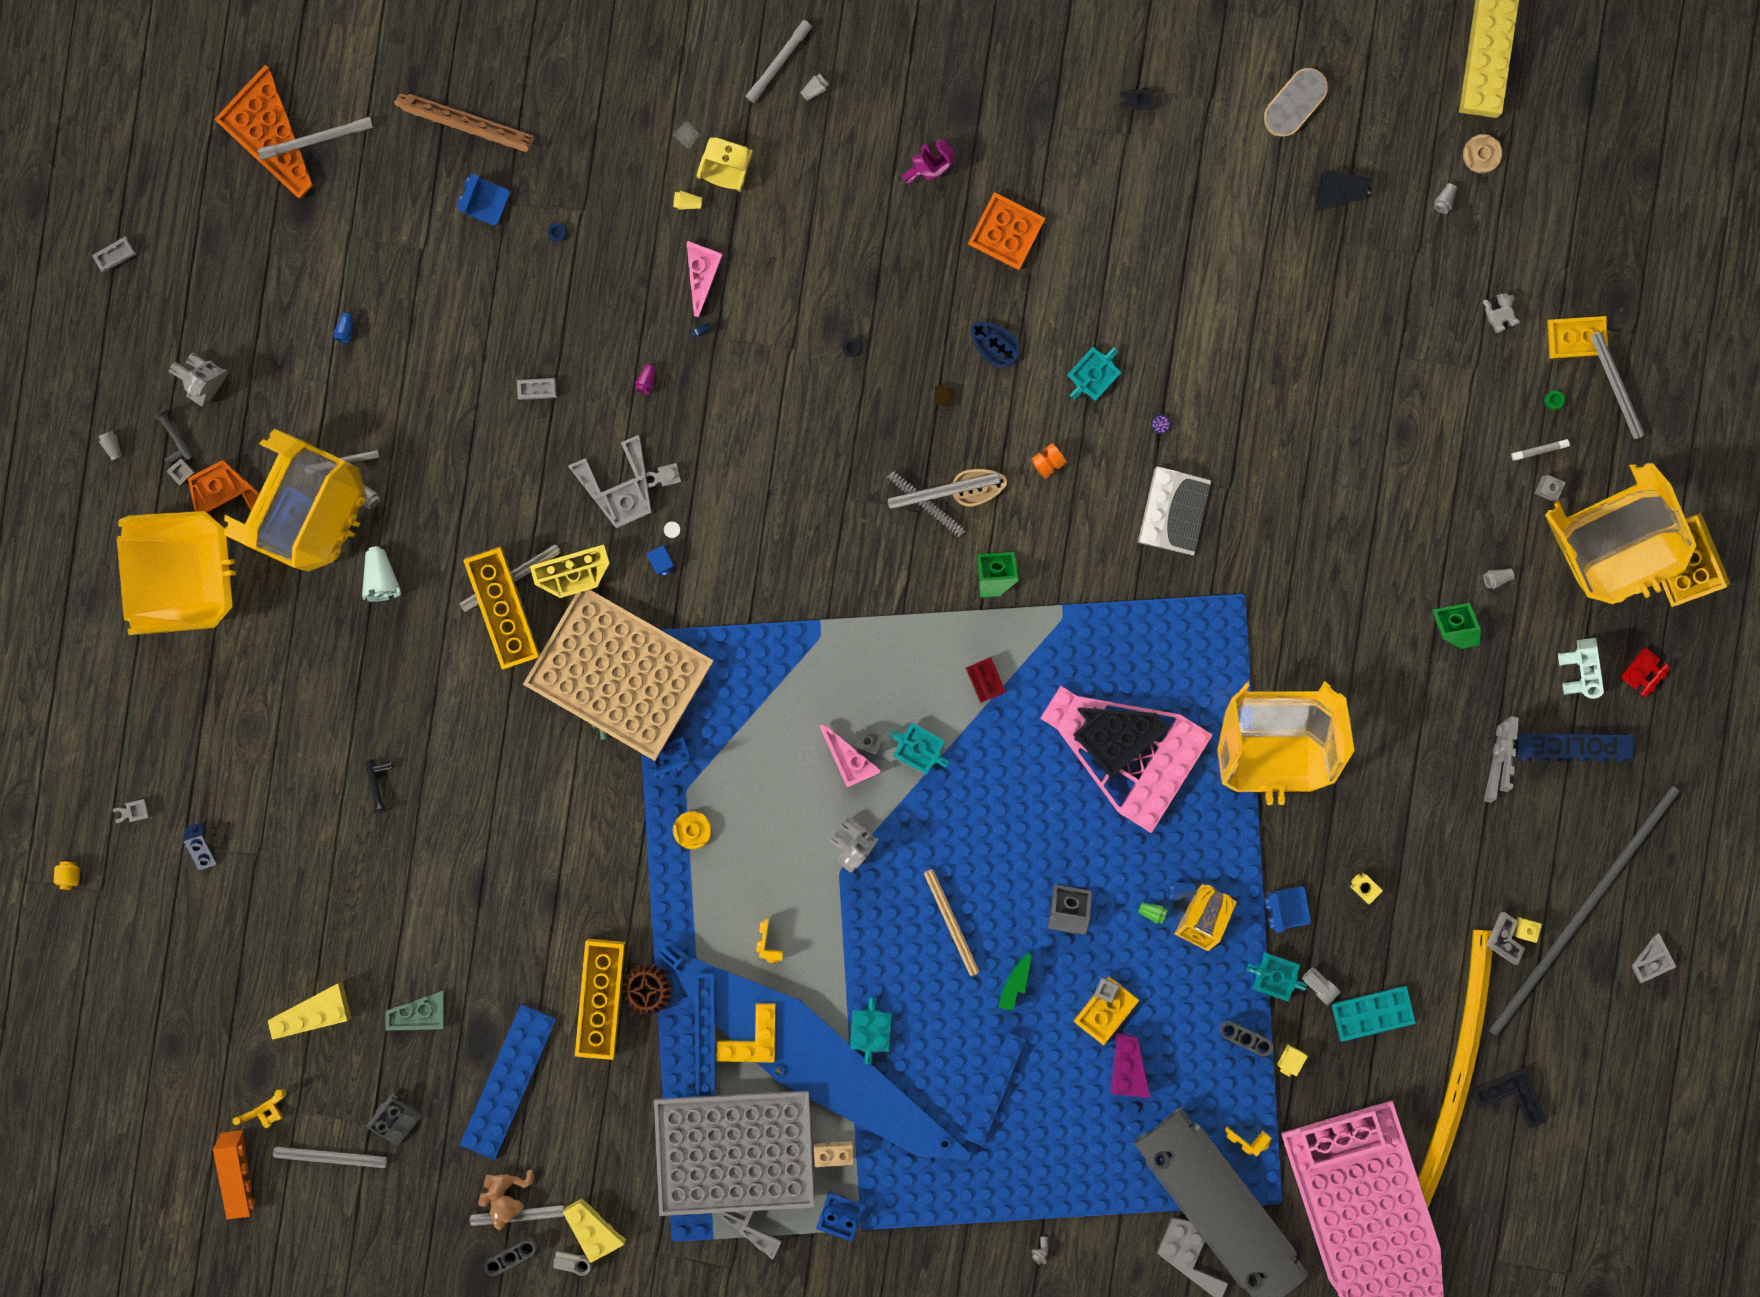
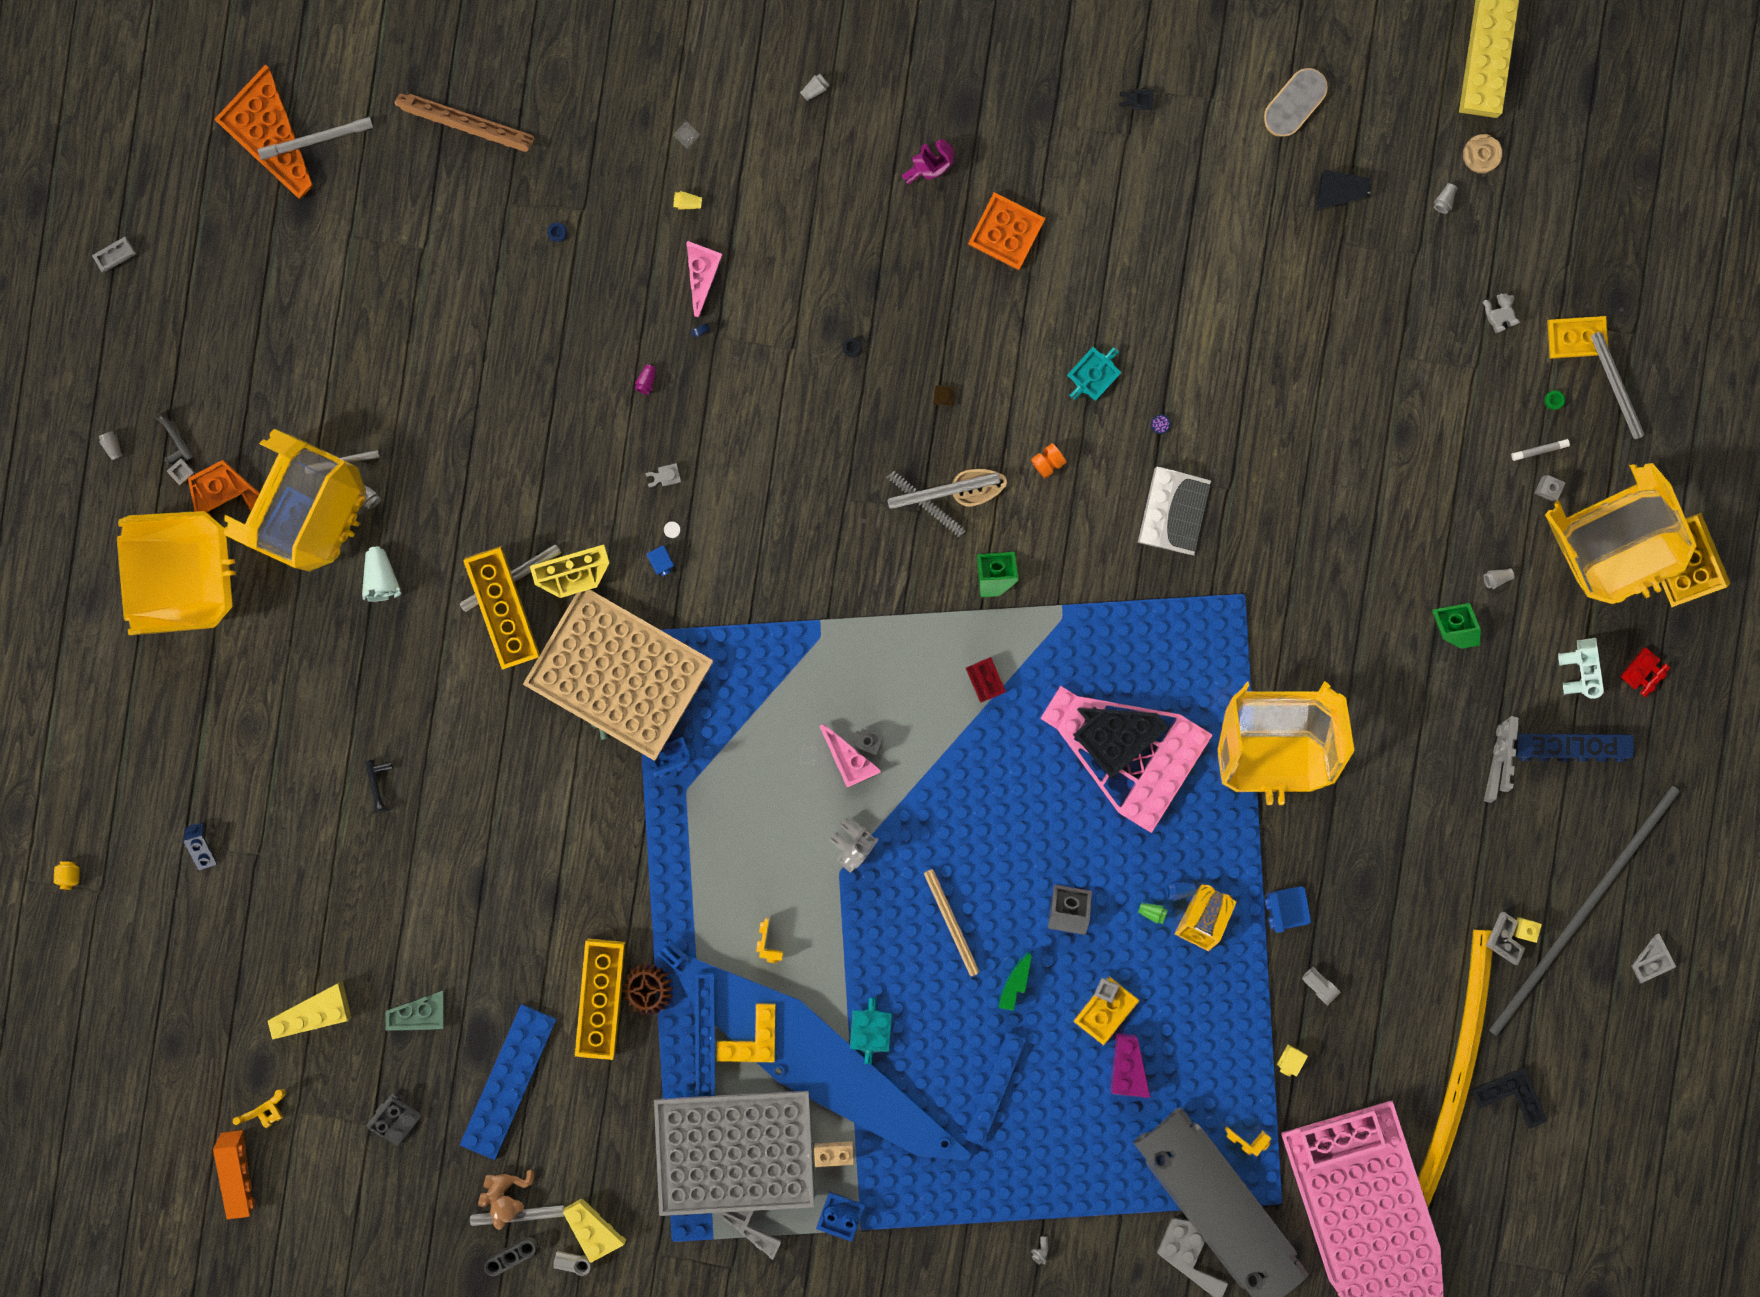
light grey plate [113,799,150,823] -> none
light grey piece [169,353,228,407] -> none
light grey axle [273,1147,388,1168] -> none
blue cone [333,313,353,343] -> none
blue bracket [457,173,510,226] -> none
light grey plate [517,378,557,400] -> none
light grey wing [568,435,652,528] -> none
yellow tile [673,811,711,849] -> none
light yellow piece [697,137,753,192] -> none
light grey piece [745,20,812,103] -> none
teal plate [889,722,949,775] -> none
dark blue piece [970,322,1019,368] -> none
dark grey beam [1219,1020,1273,1056] -> none
teal plate [1246,953,1307,1002] -> none
teal plate [1331,986,1416,1042] -> none
light yellow brick [1350,873,1382,904] -> none

